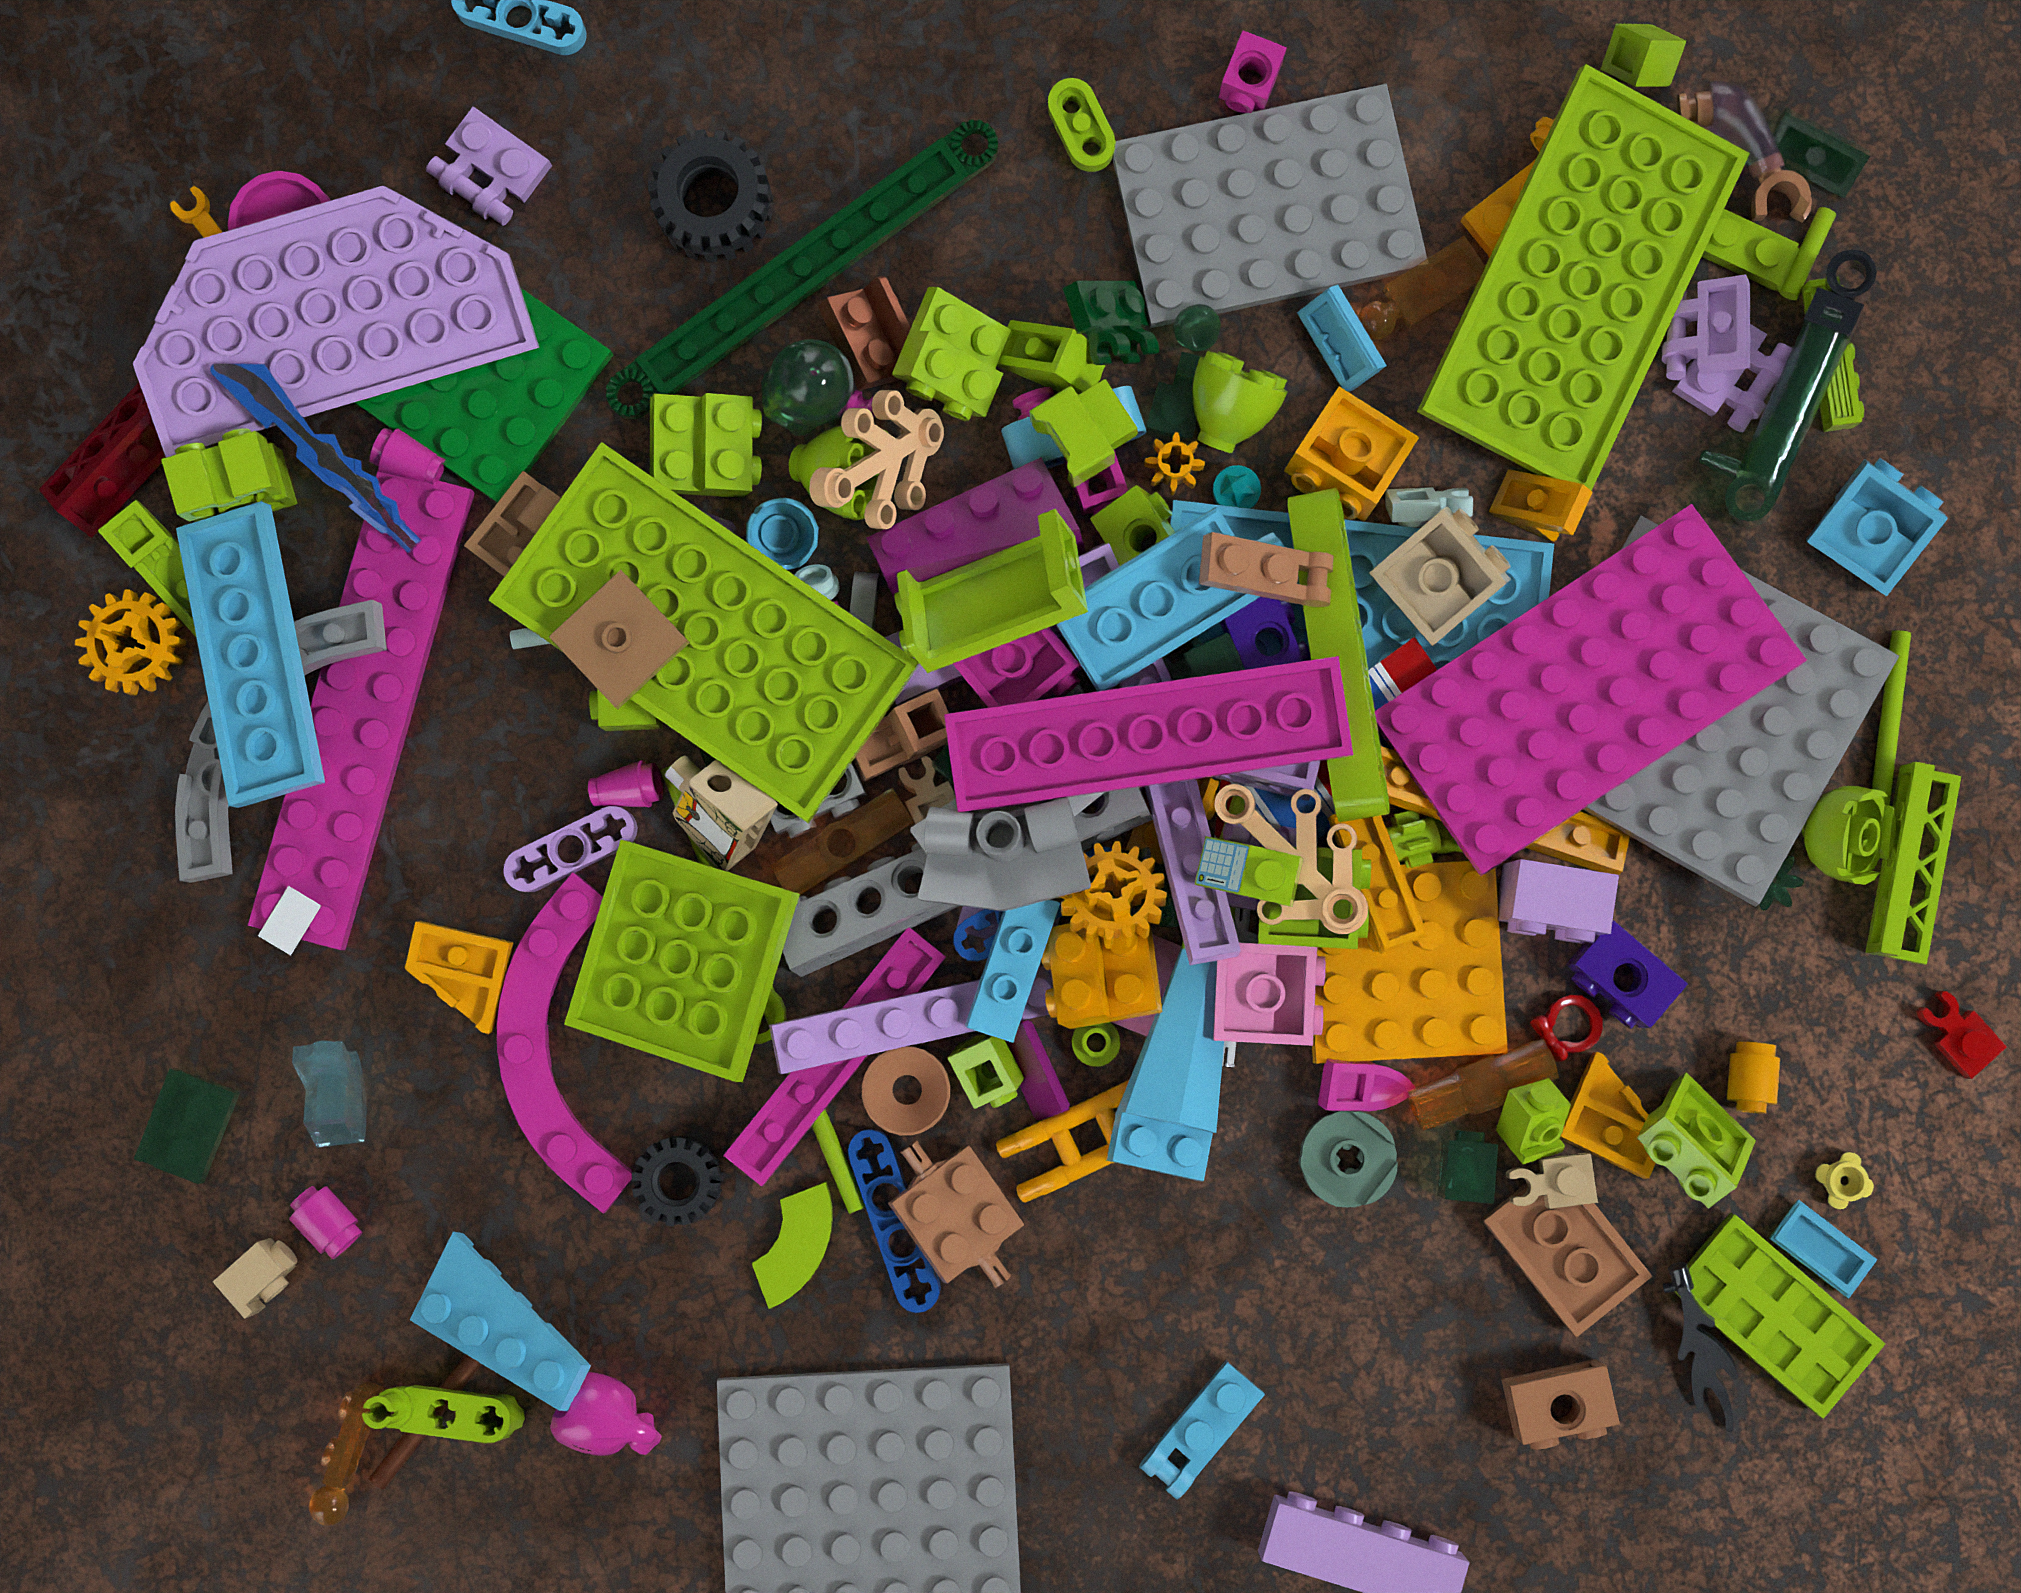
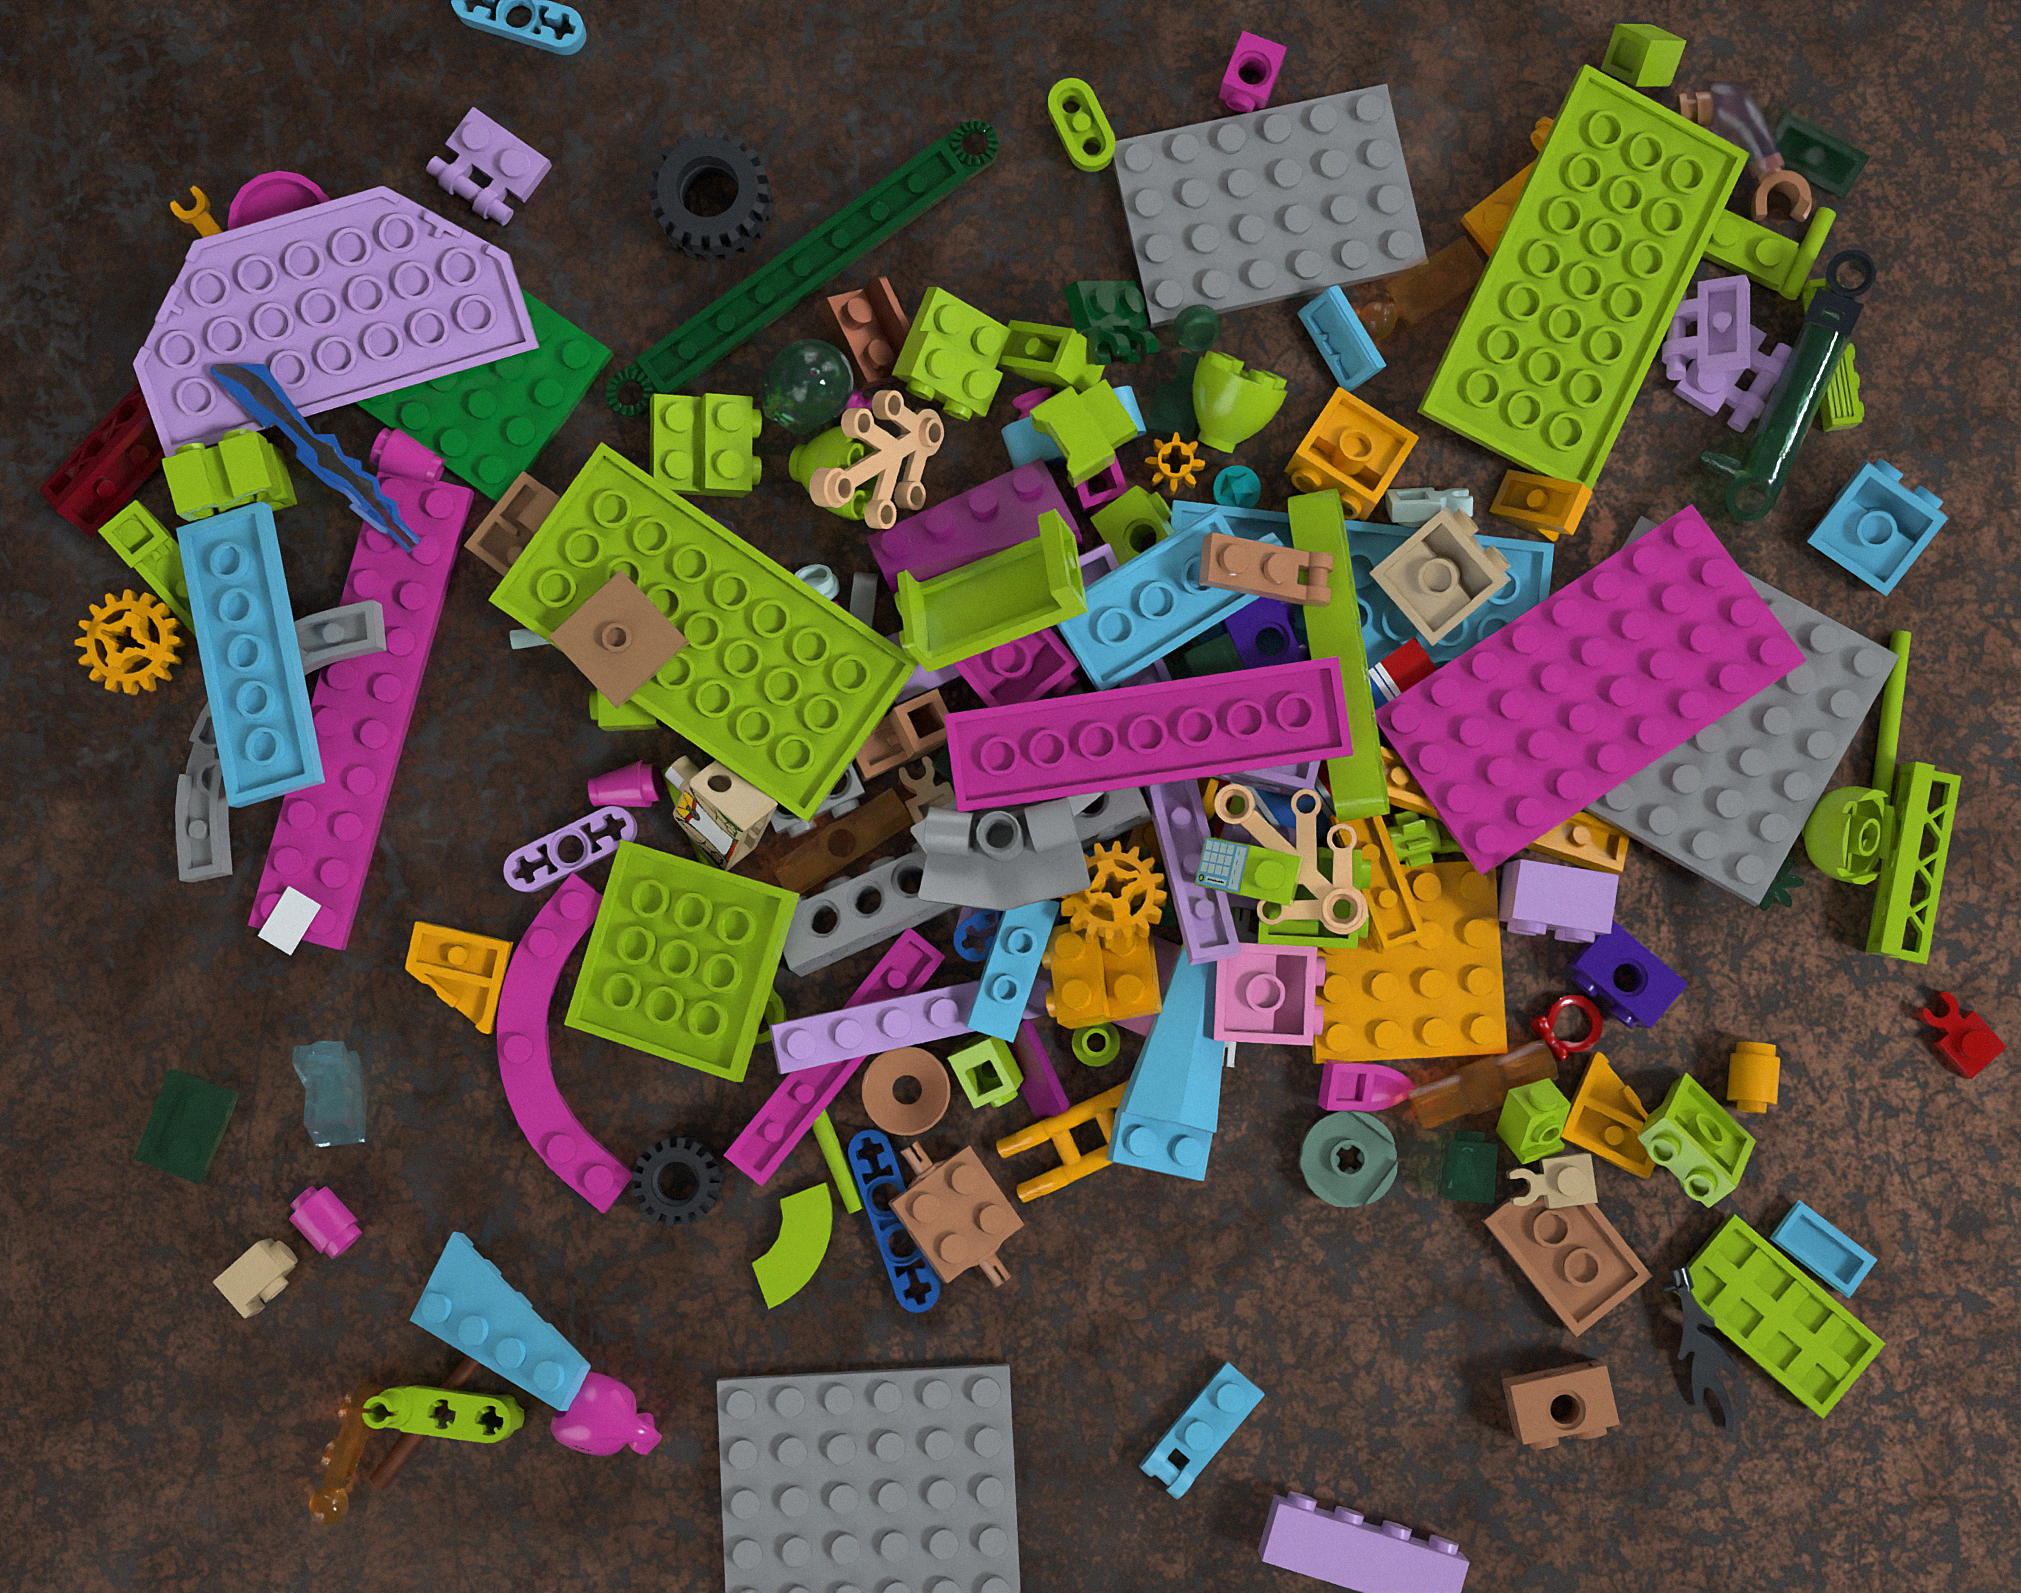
medium azure hair [746,498,819,570] -> none
light yellow plate [1815,1152,1874,1209] -> none

